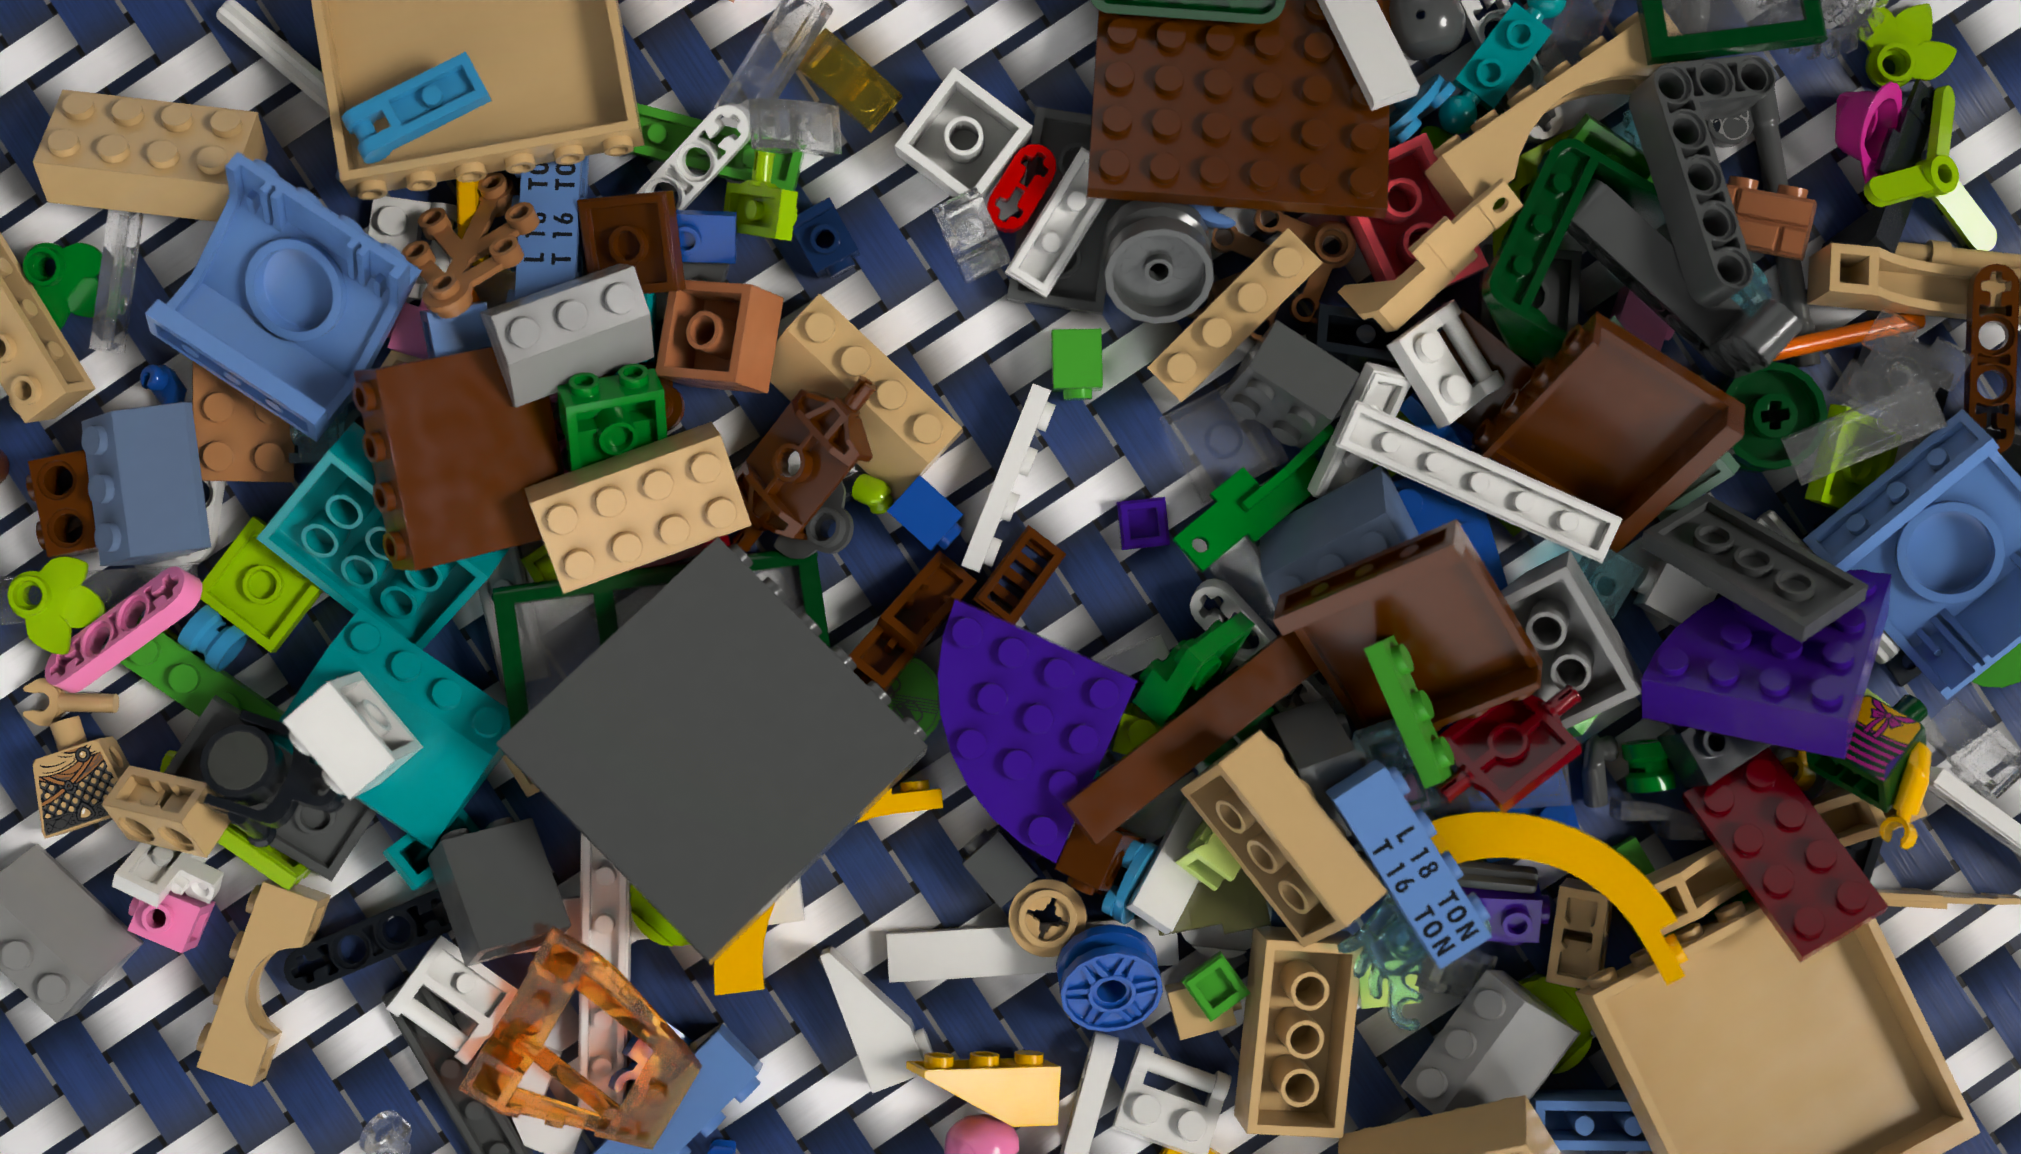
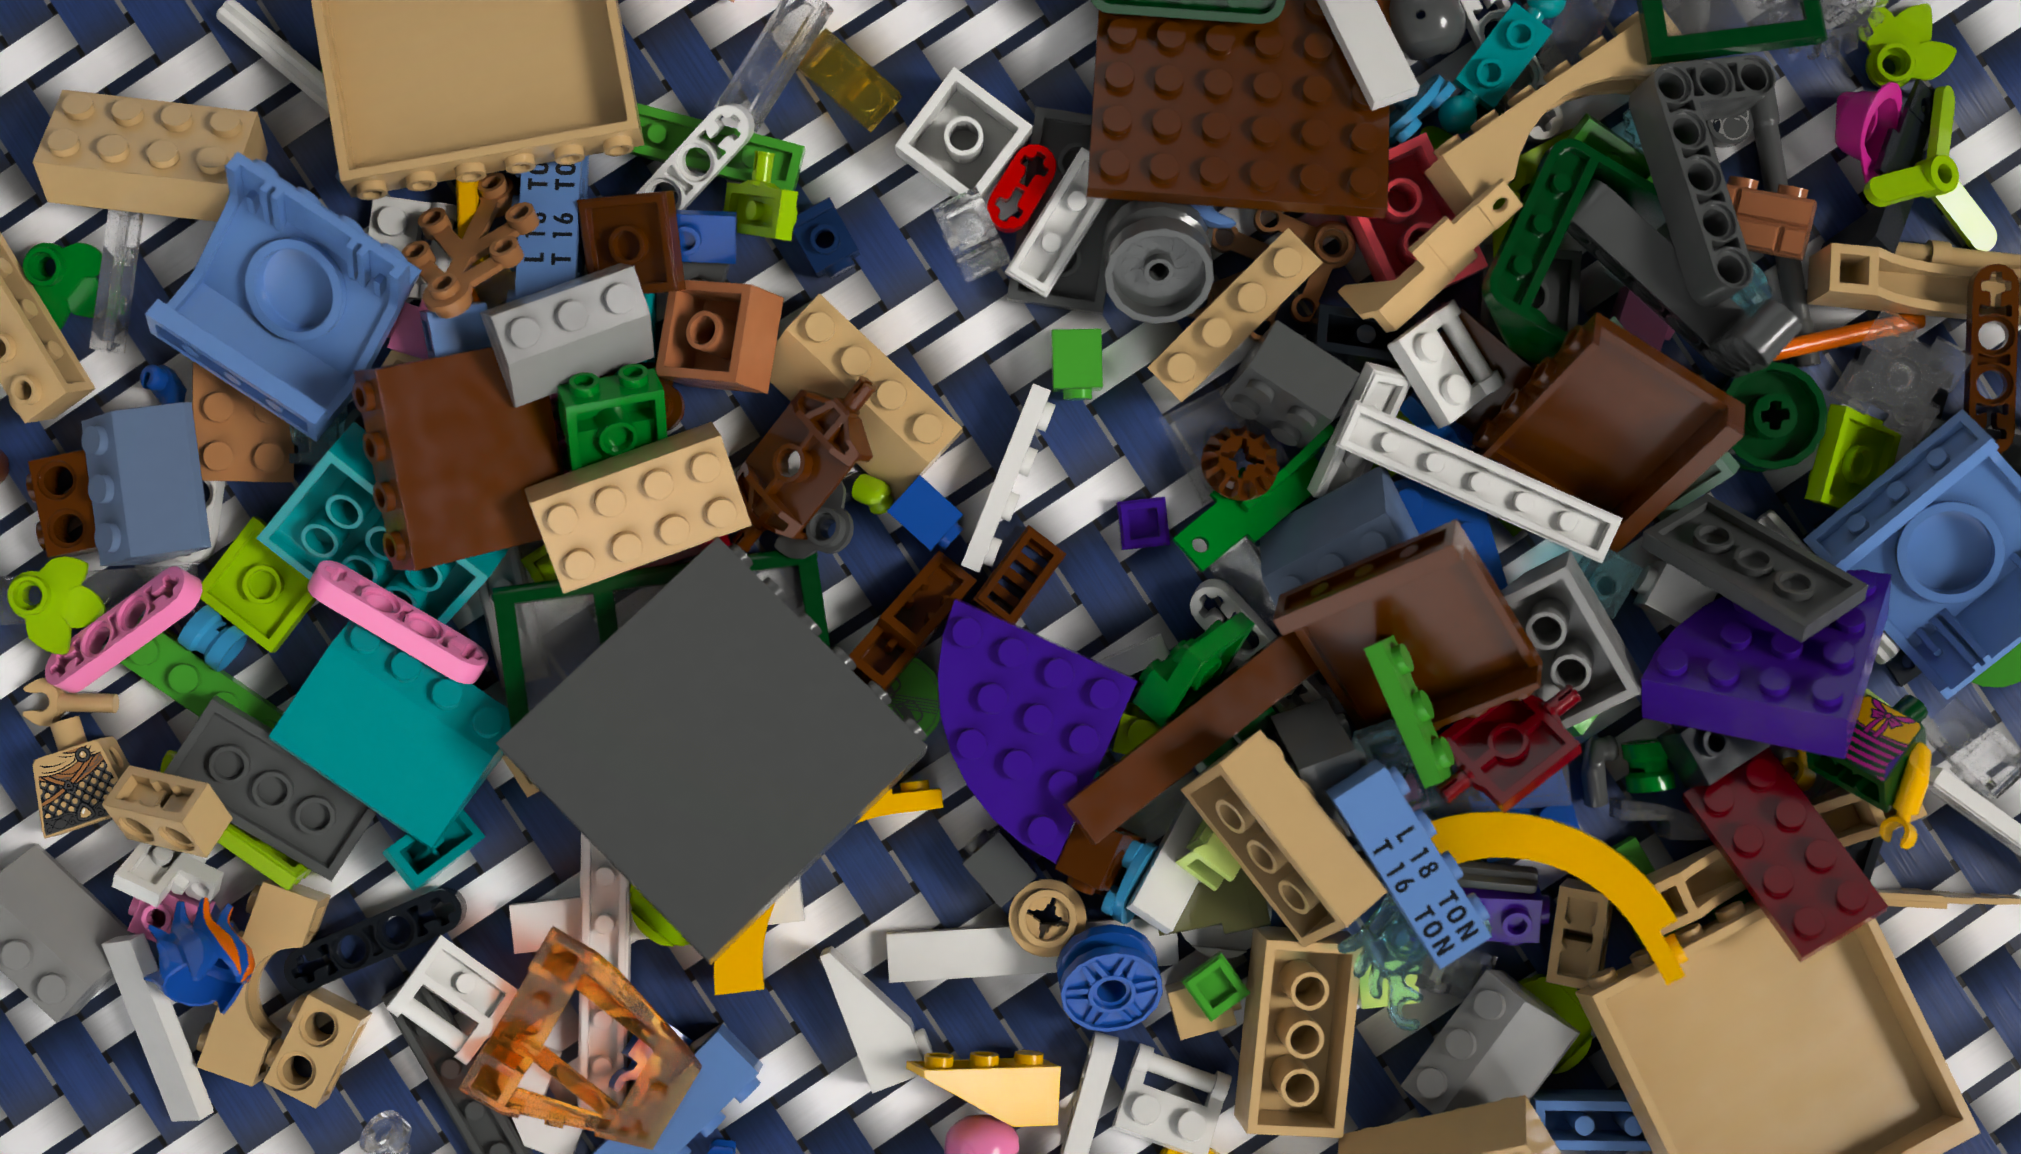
black piece [200,709,347,848] -> none
white brick [283,671,423,800] -> none
dark azure plate [341,51,492,164] -> none
dark grey brick [427,817,572,967] -> none
clear slope [749,98,842,157] -> none
clear tile [1781,378,1948,486] -> none
none -> white tile [101,933,214,1122]
none -> blue hair [144,898,255,1014]
none -> tan brick [263,987,372,1109]
none -> bright pink beam [307,560,489,684]
none -> reddish brown gear [1201,425,1280,501]

